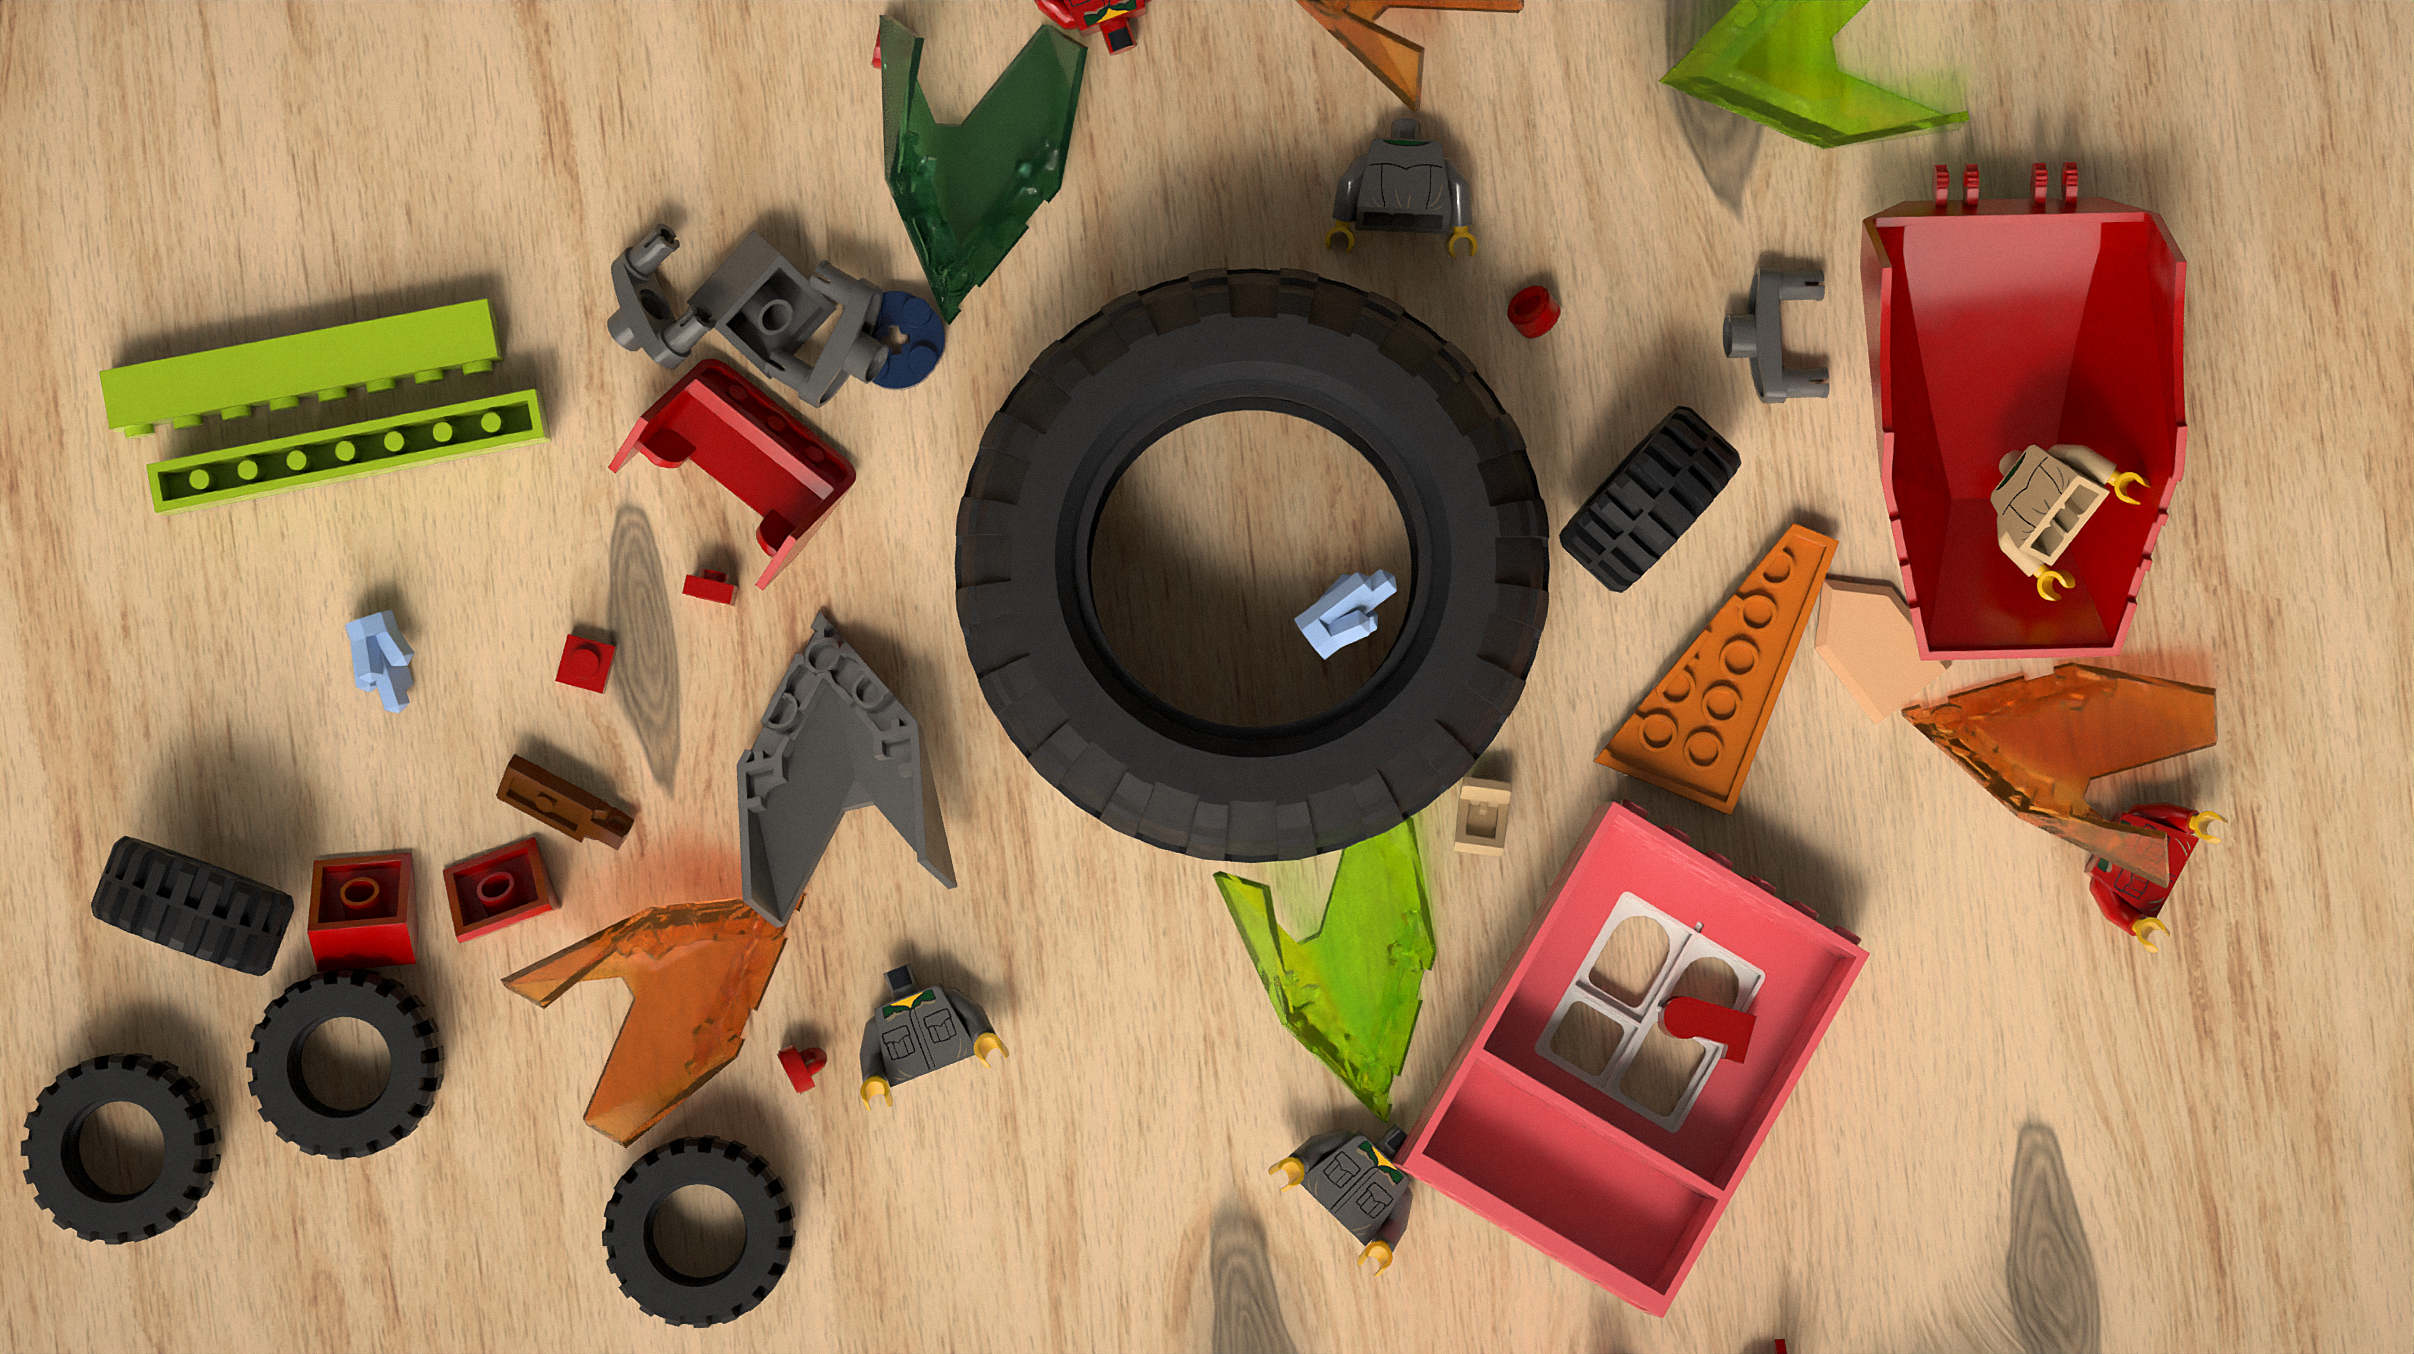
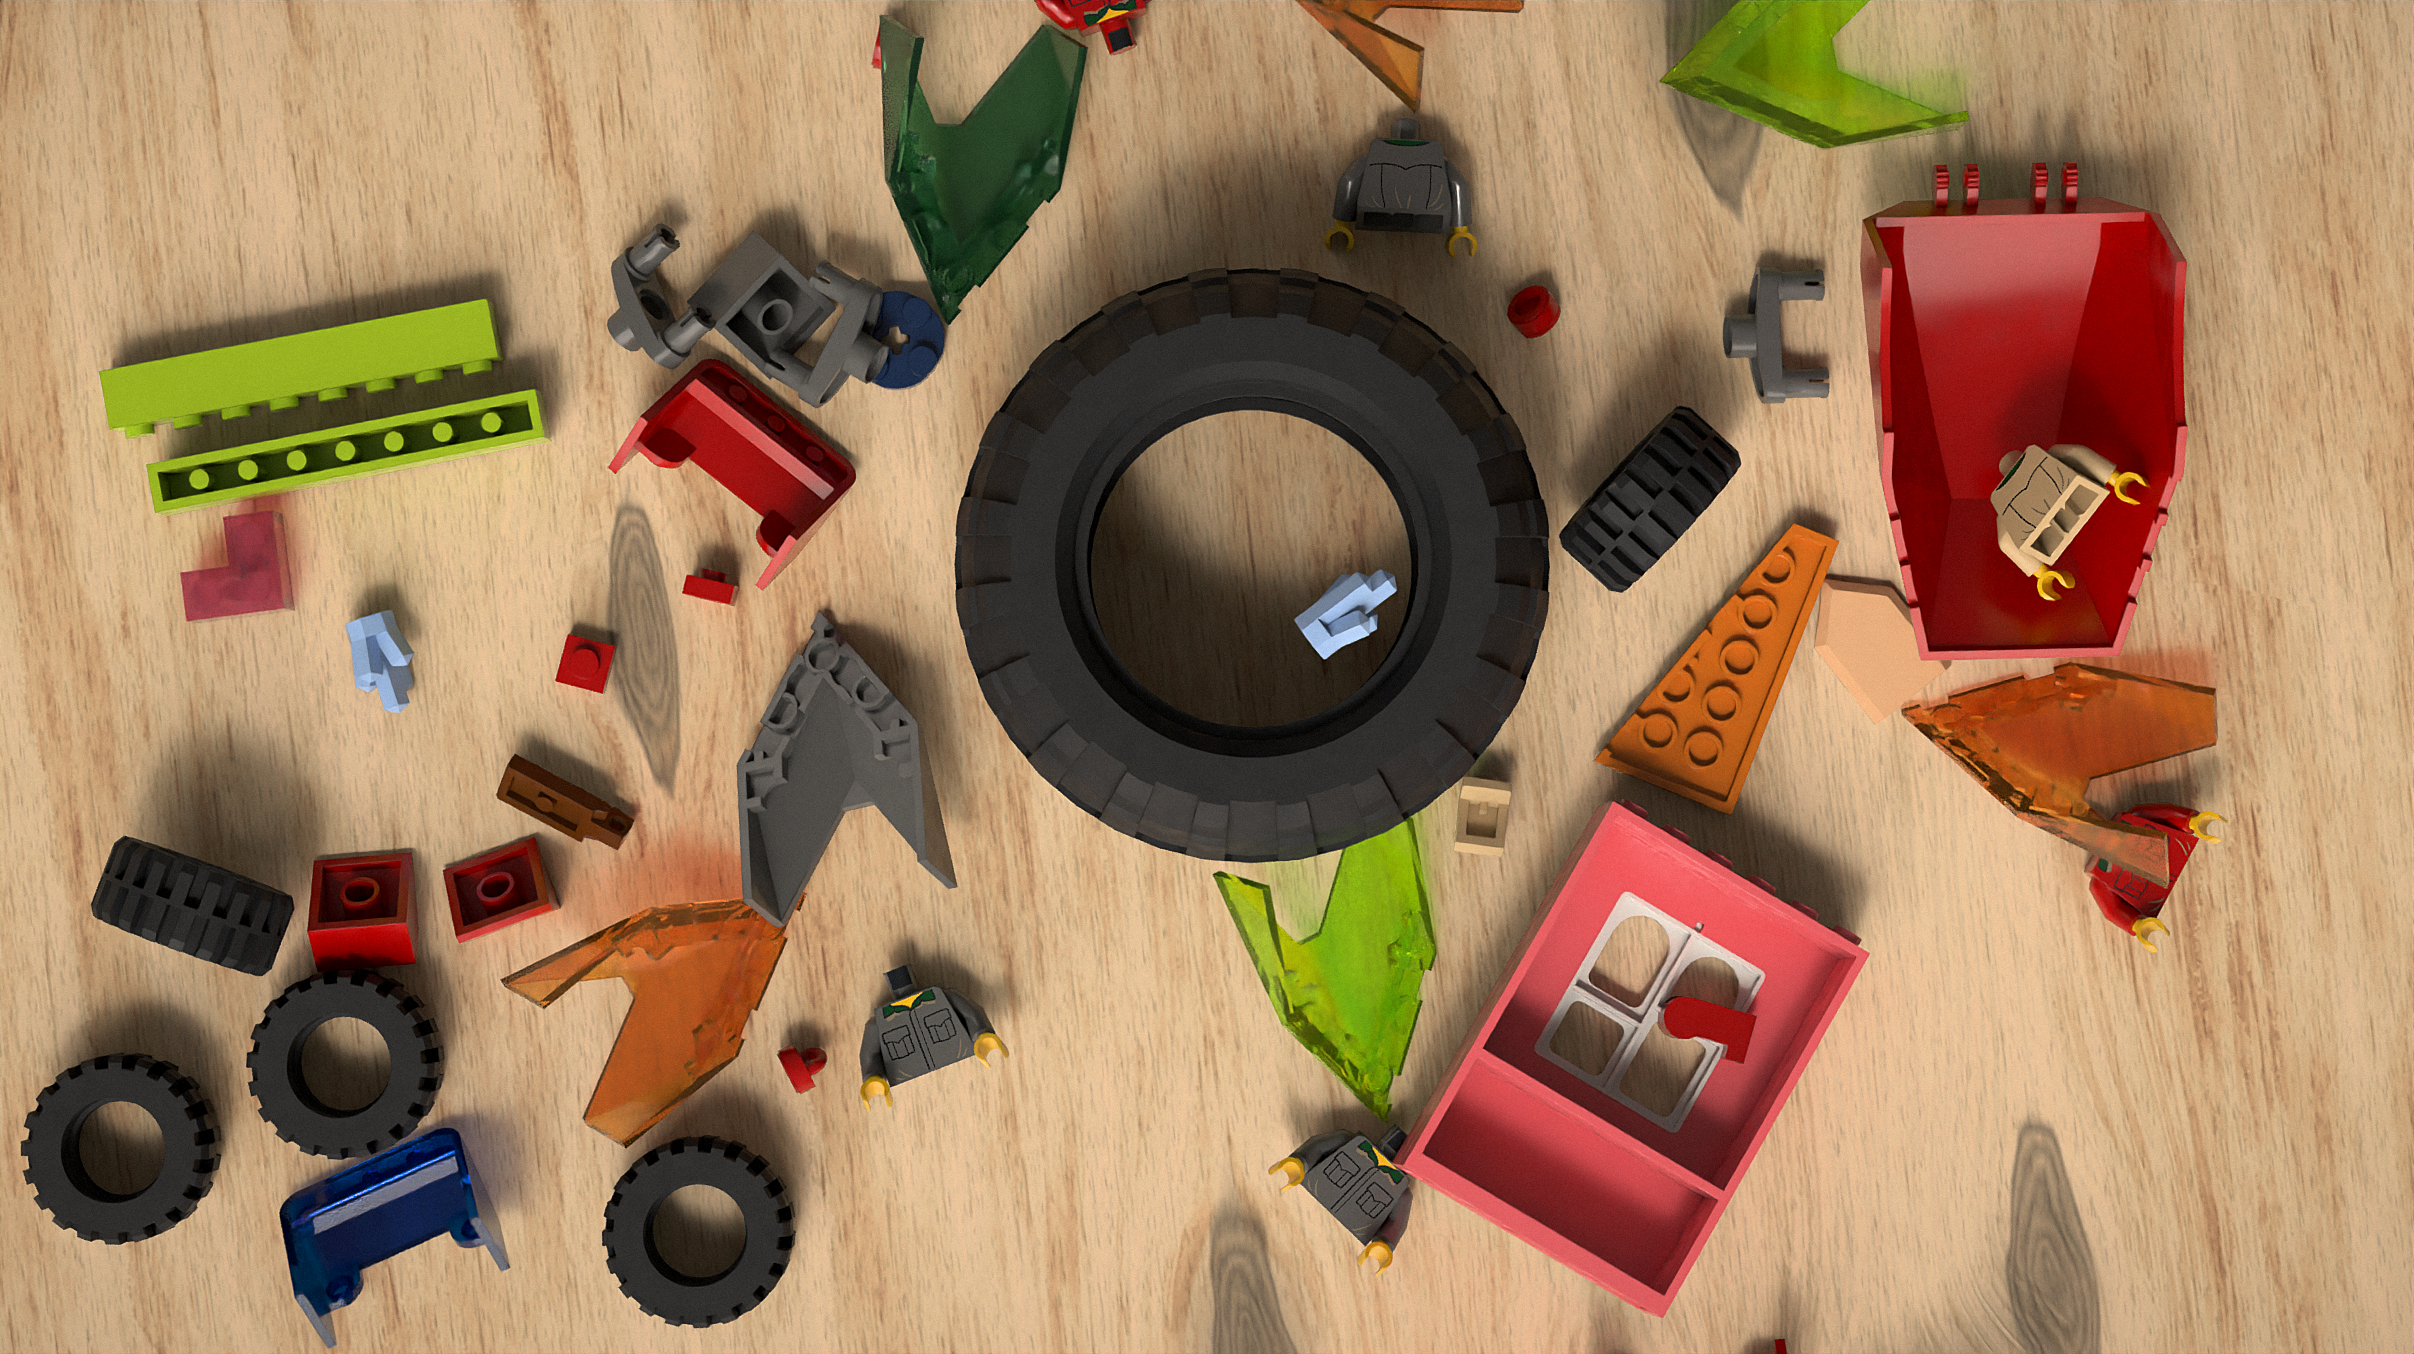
none -> clear pink brick [180,510,295,624]
none -> clear blue windscreen [279,1128,510,1349]

